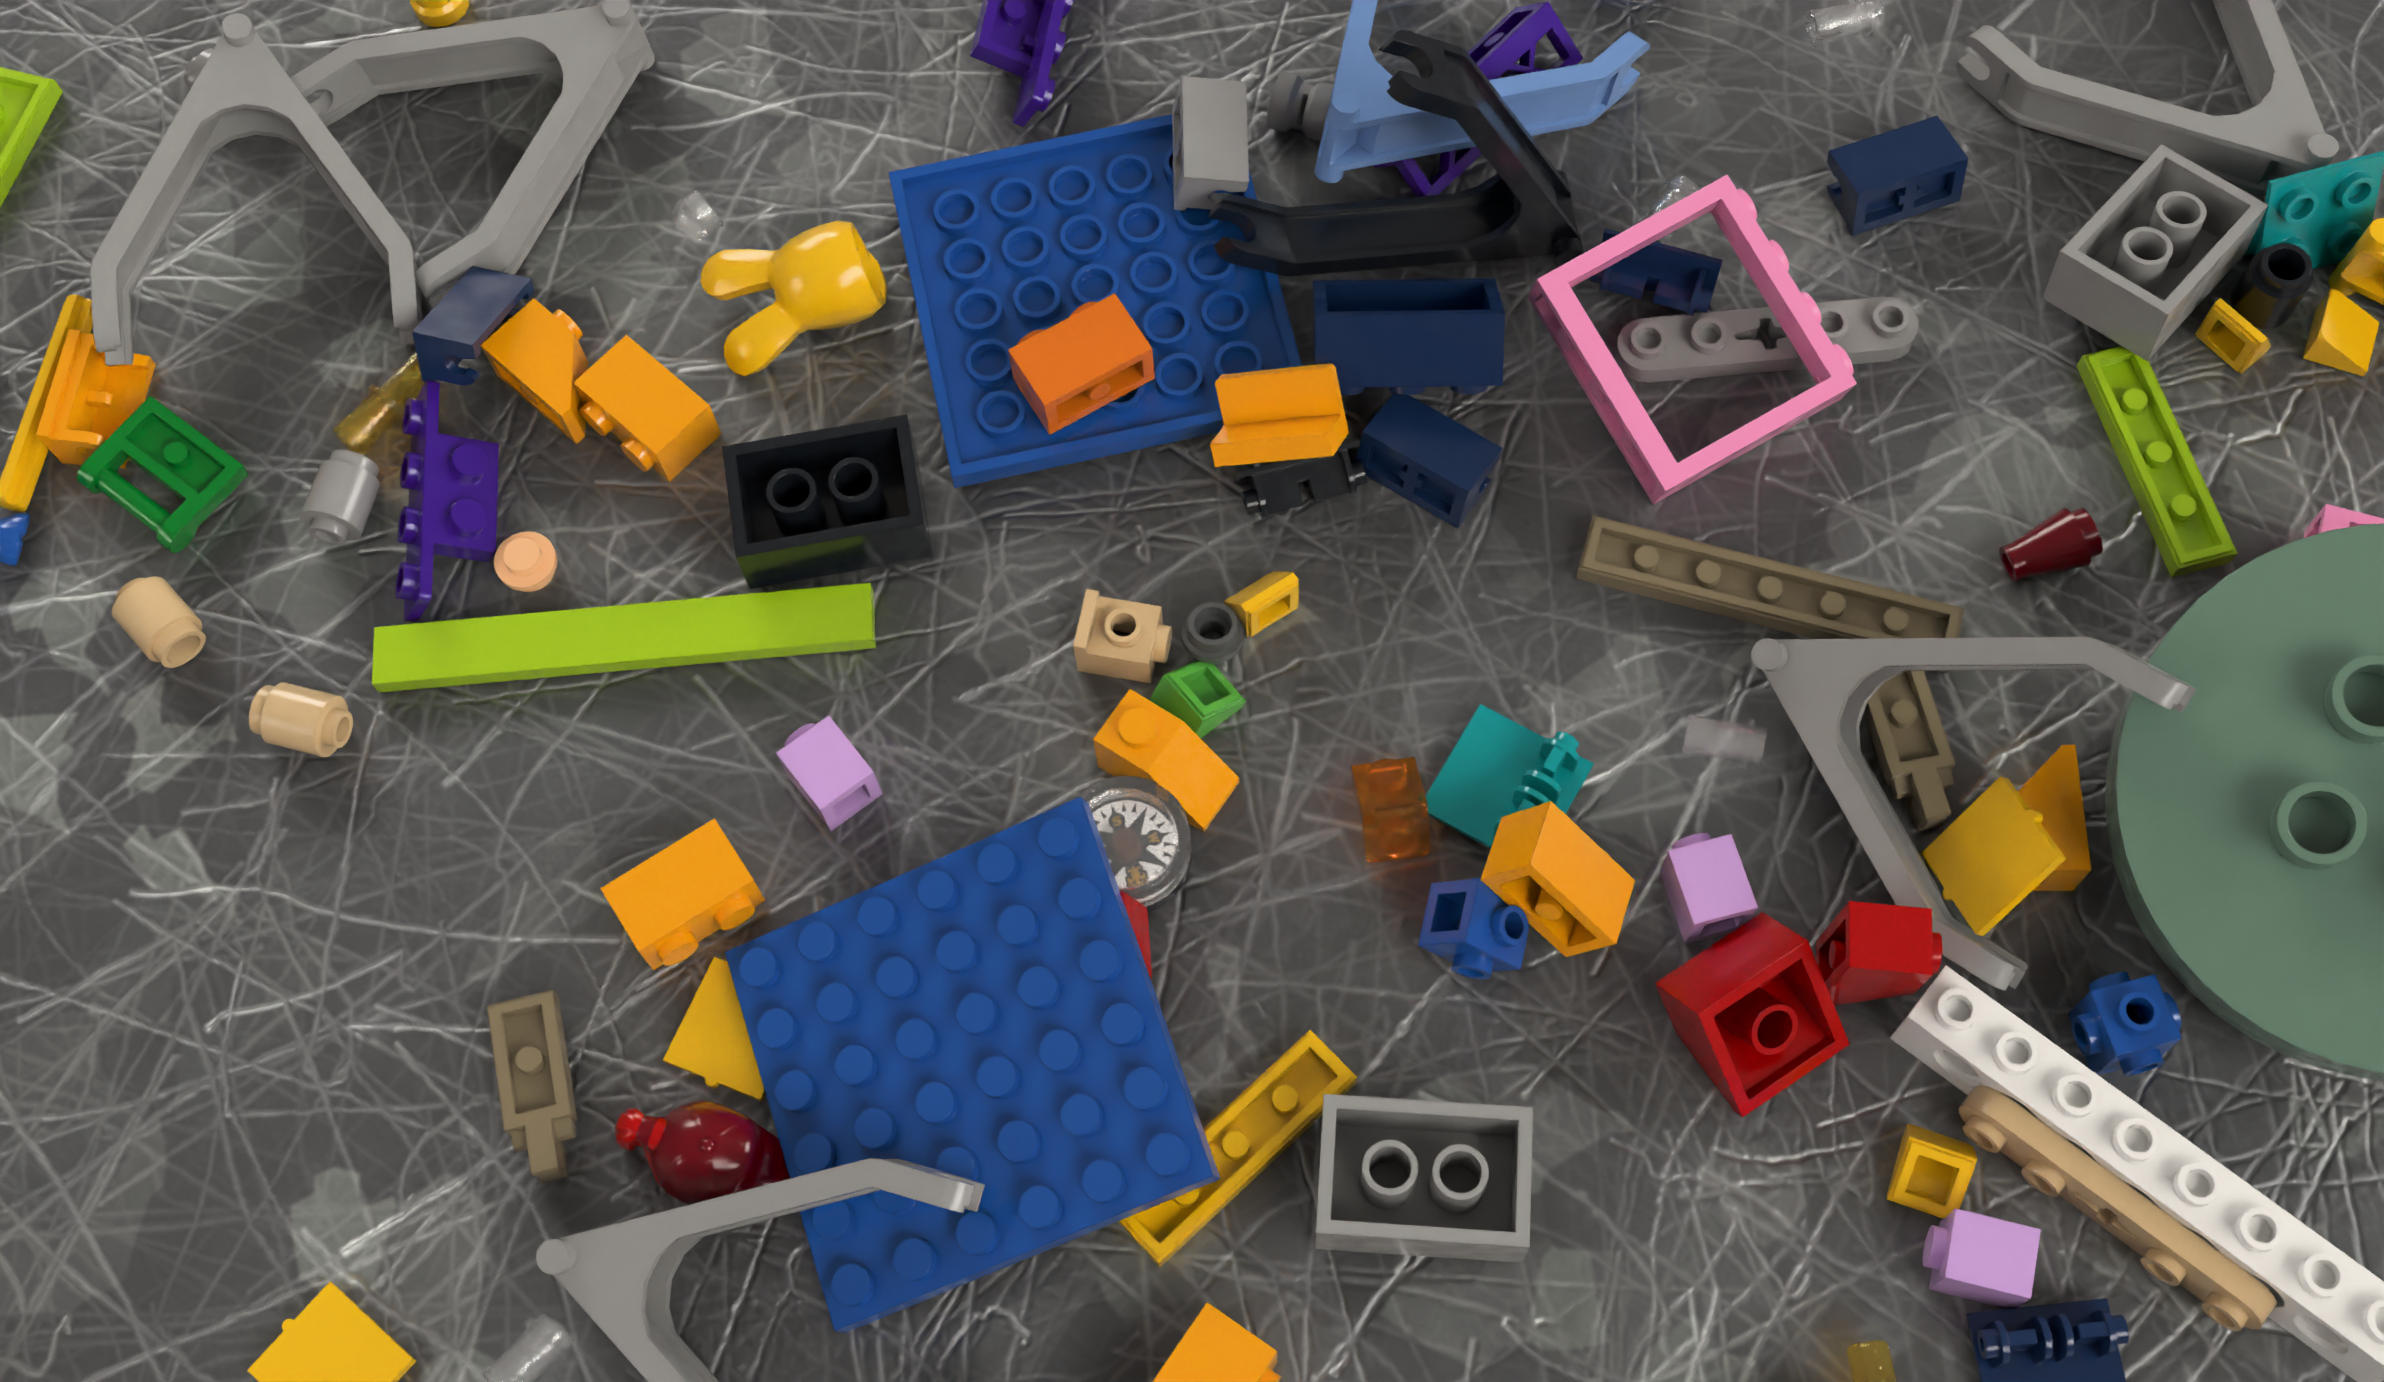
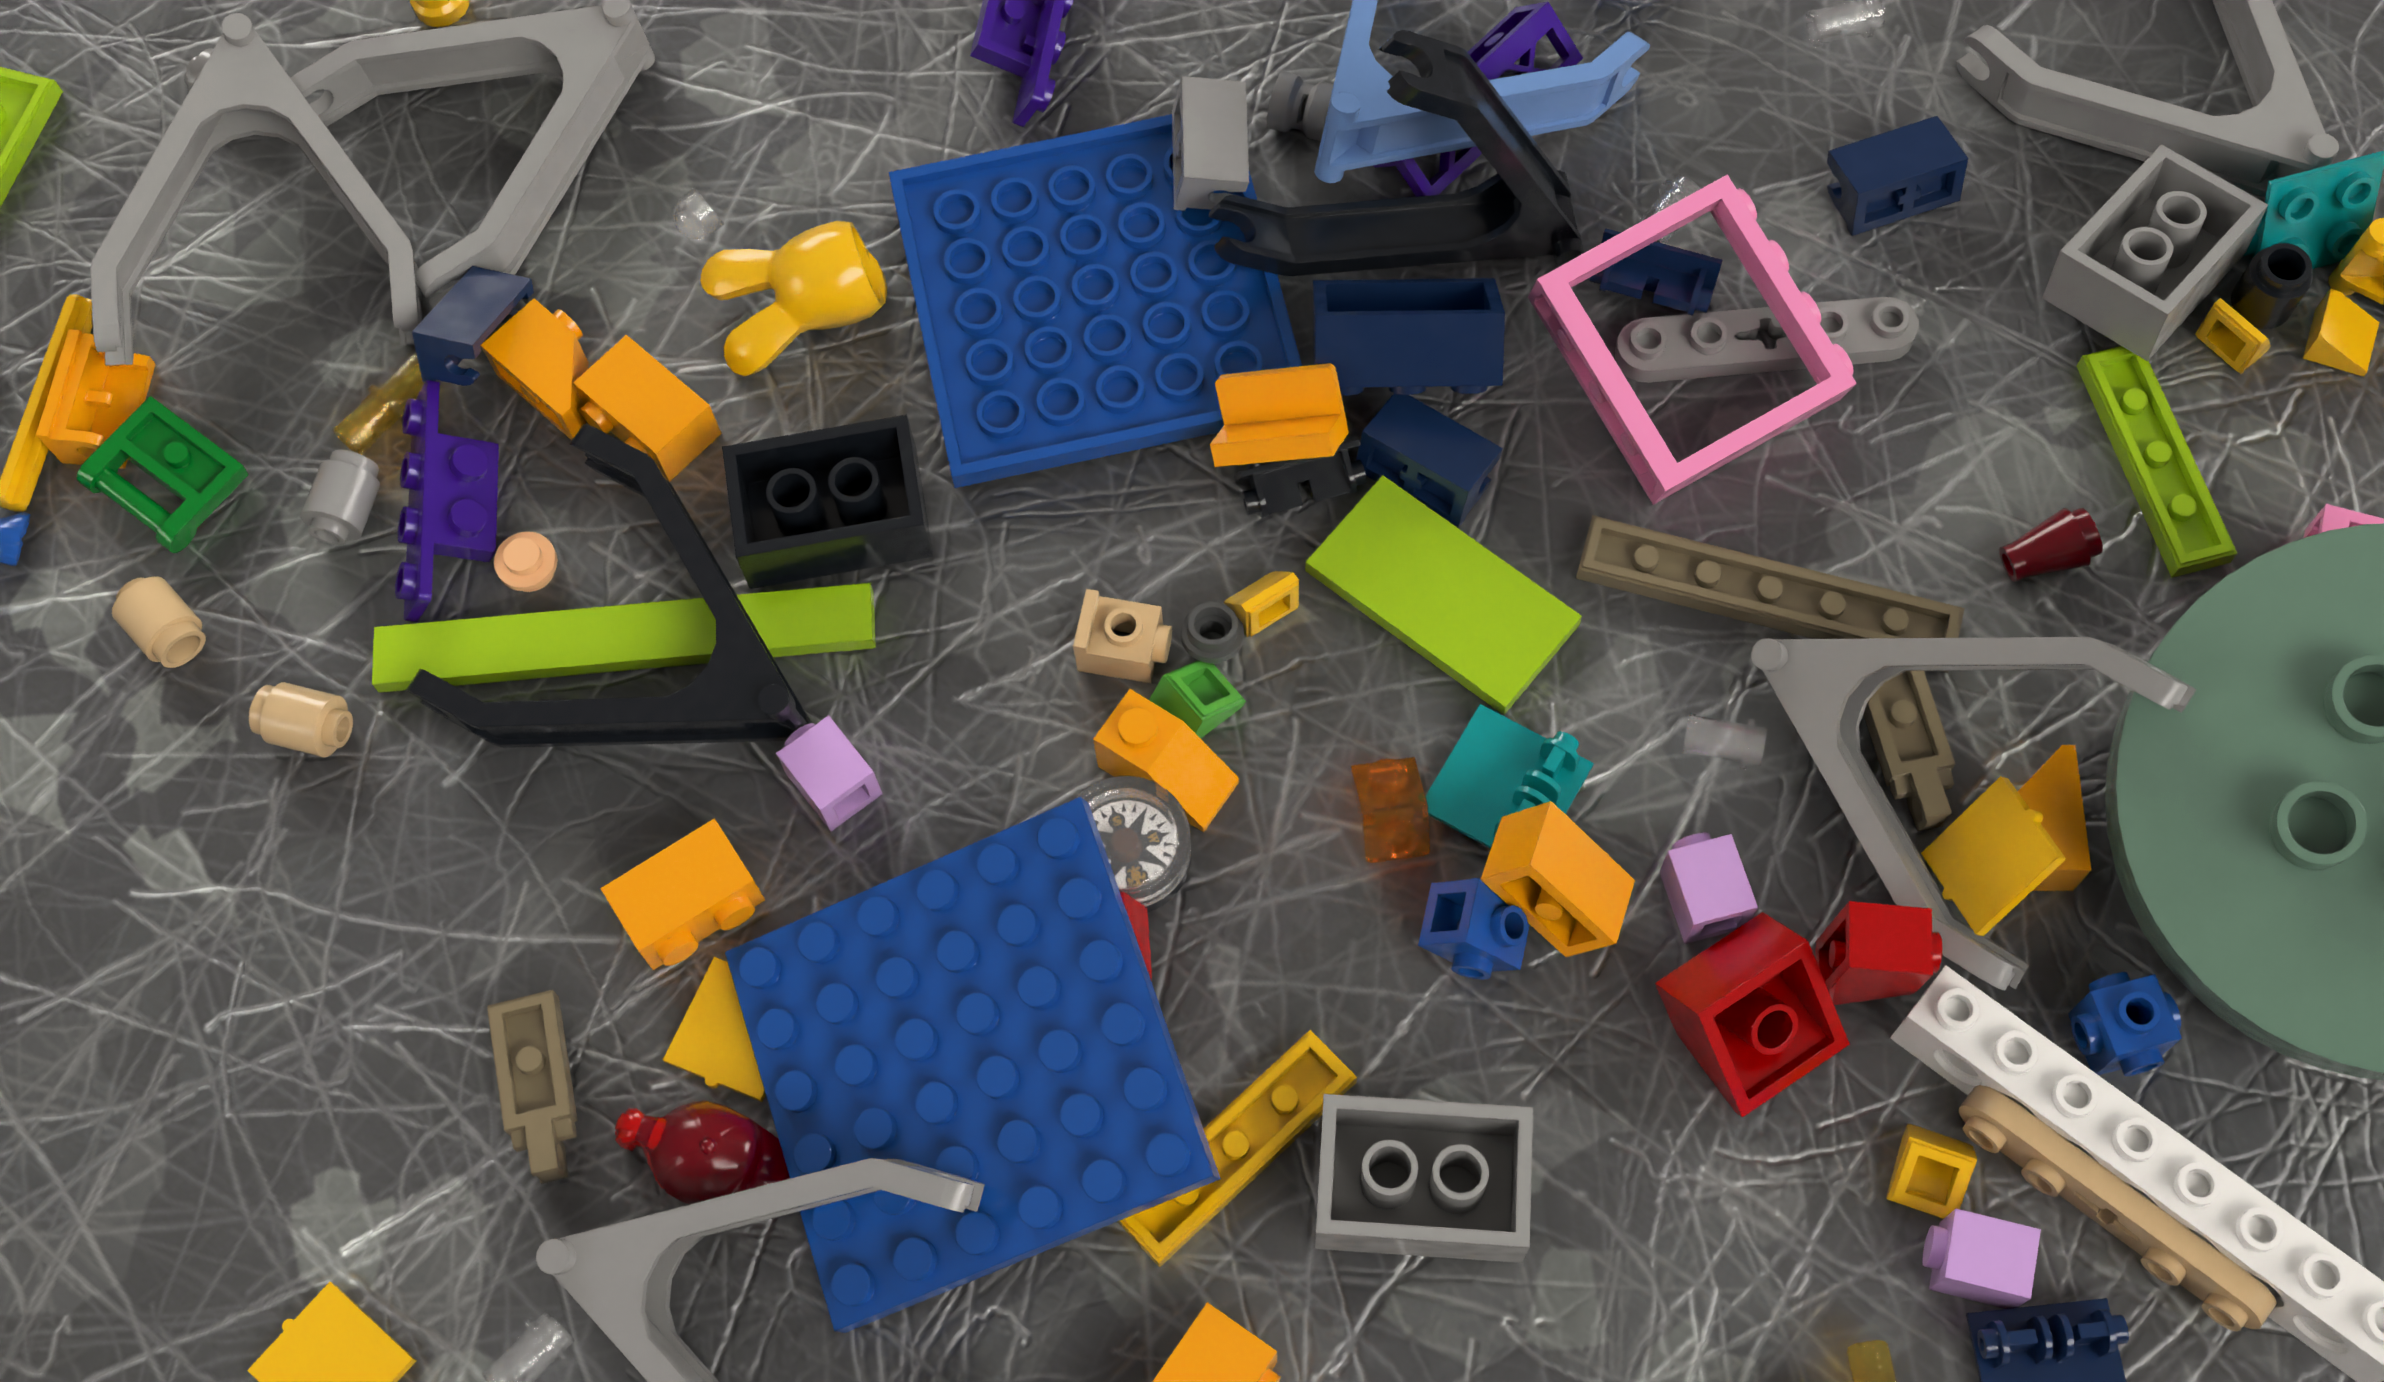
orange brick [1008,293,1155,435] -> none
none -> black piece [406,424,812,748]
none -> lime tile [1305,475,1582,715]

